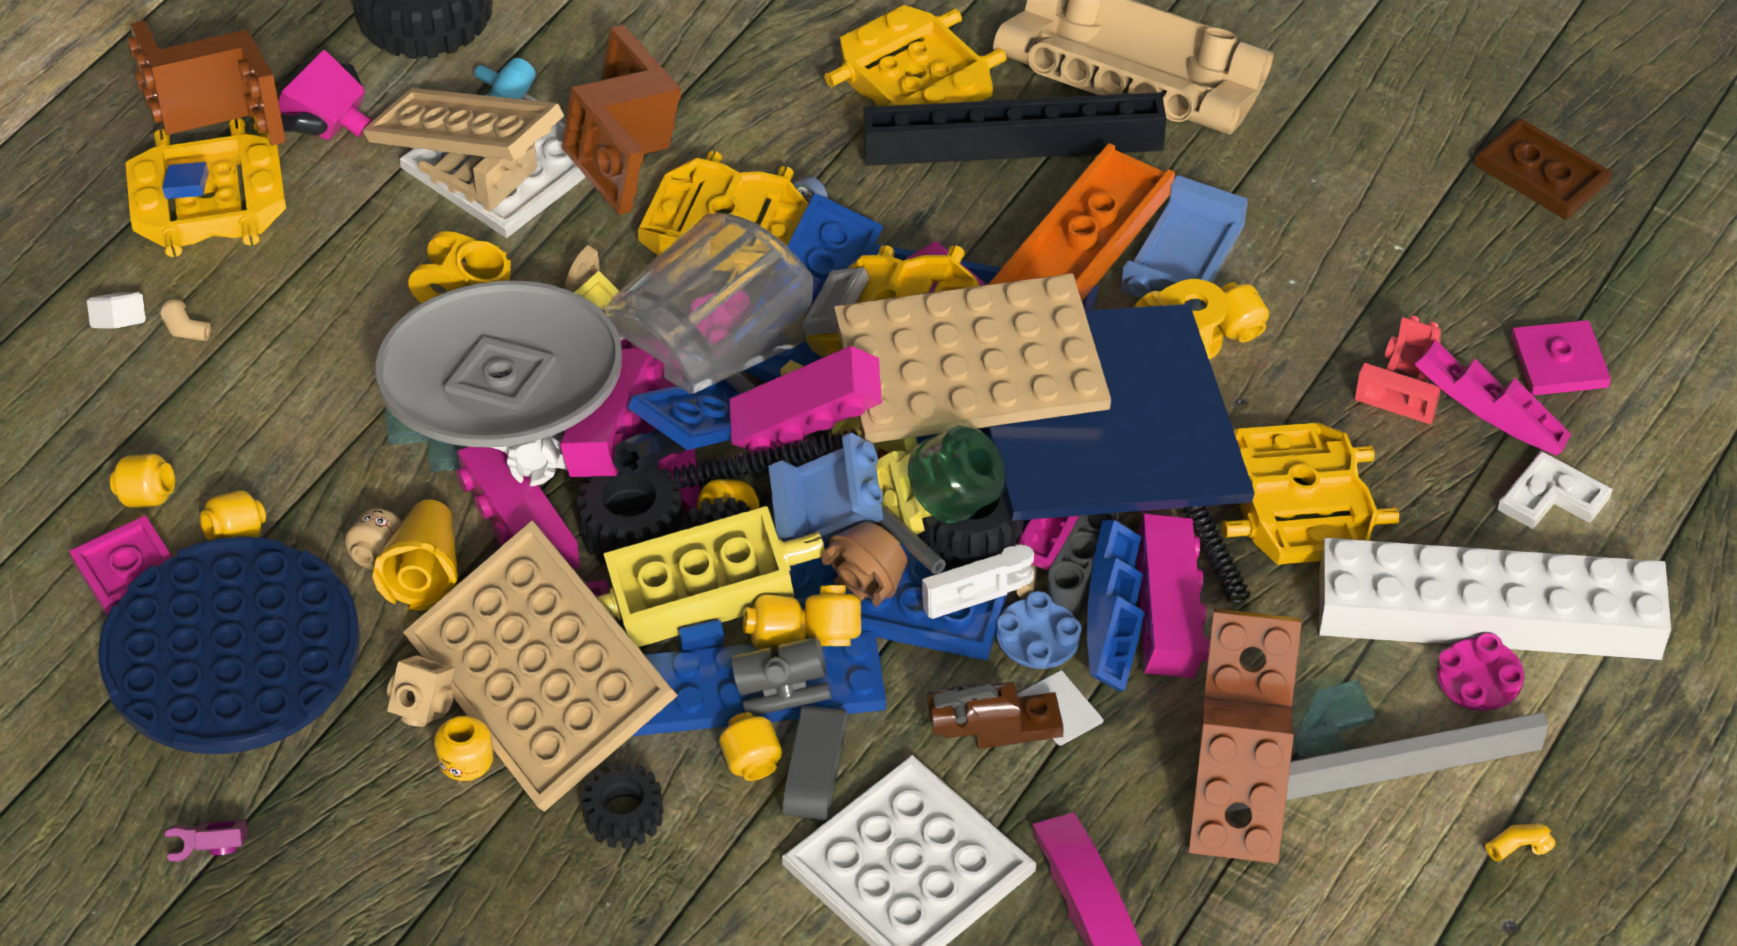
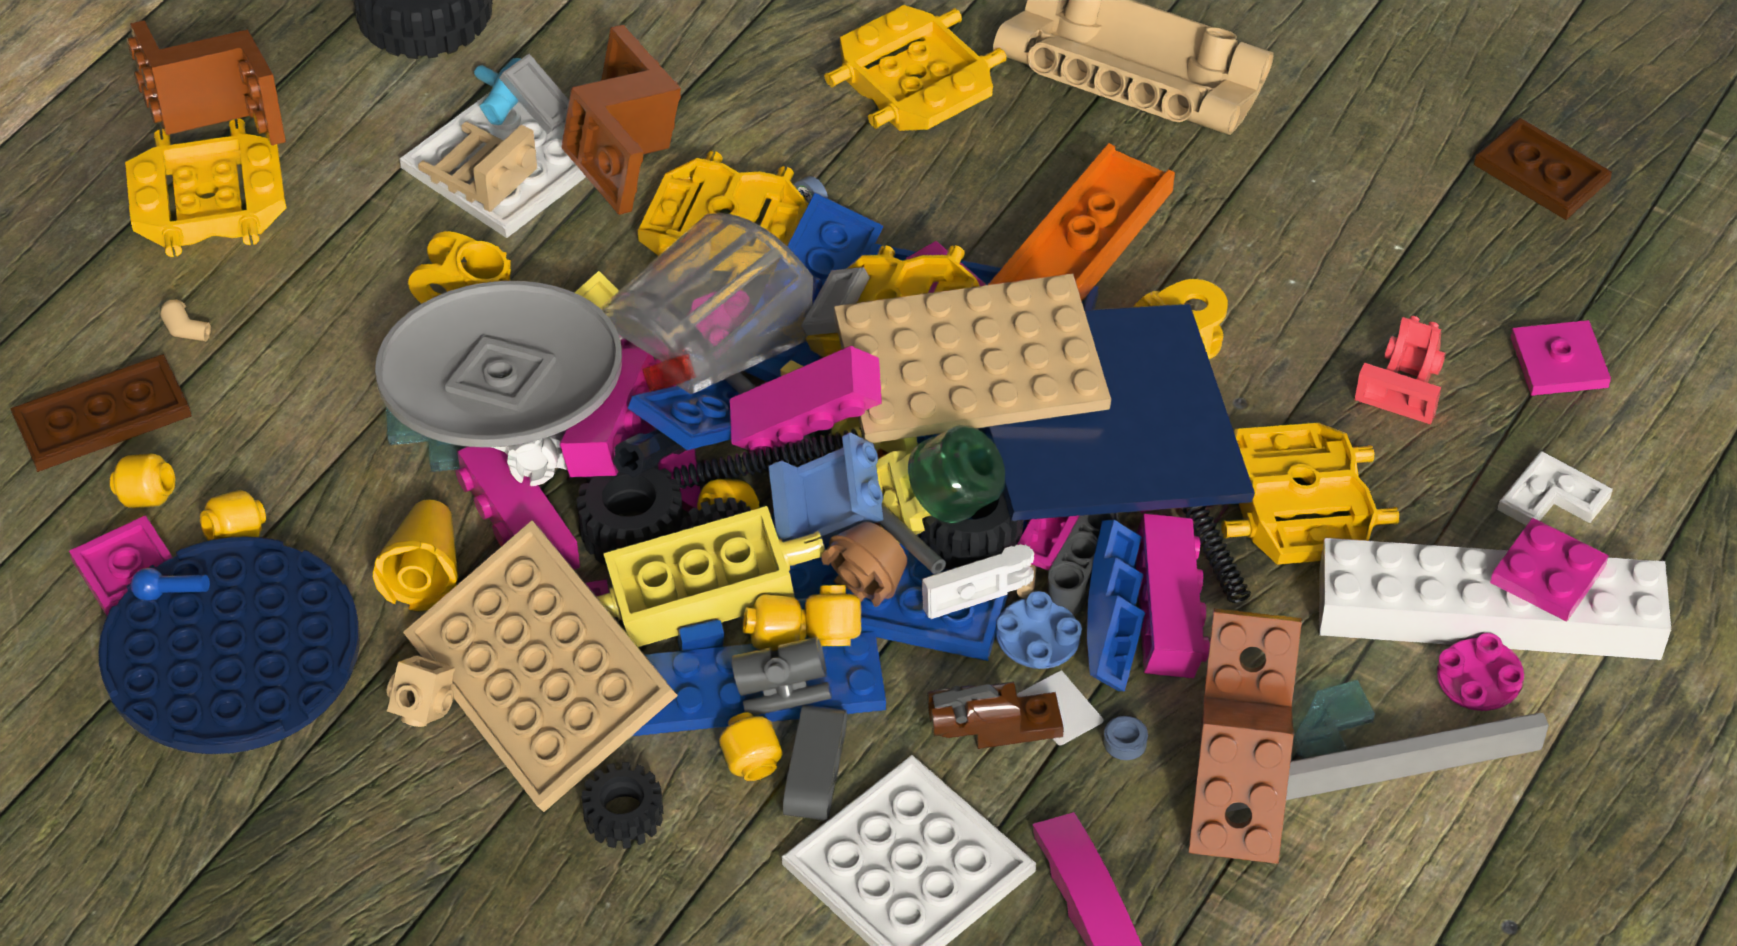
white slope [87,292,146,328] -> none
blue tile [162,162,209,199] -> none
magenta plate [165,819,248,862] -> none
dark pink torso [253,50,372,140] -> none
tan head [345,508,402,570] -> none
tan plate [363,88,564,161] -> none
yellow head [434,716,494,781] -> none
tan tile [565,245,600,292] -> none
black brick [863,92,1167,166] -> none
medium blue panel [1121,175,1248,311] -> none
yellow head [1219,282,1270,342] -> none
dark pink slope [1414,340,1571,456] -> none
yellow arm [1485,823,1555,862] -> none
none -> reddish brown tile [10,354,192,472]
none -> blue bar [131,568,210,600]
none -> light grey tile [499,54,569,134]
none -> clear red piece [642,354,696,392]
none -> sand blue tile [1103,716,1148,760]
none -> dark pink plate [1490,518,1609,622]

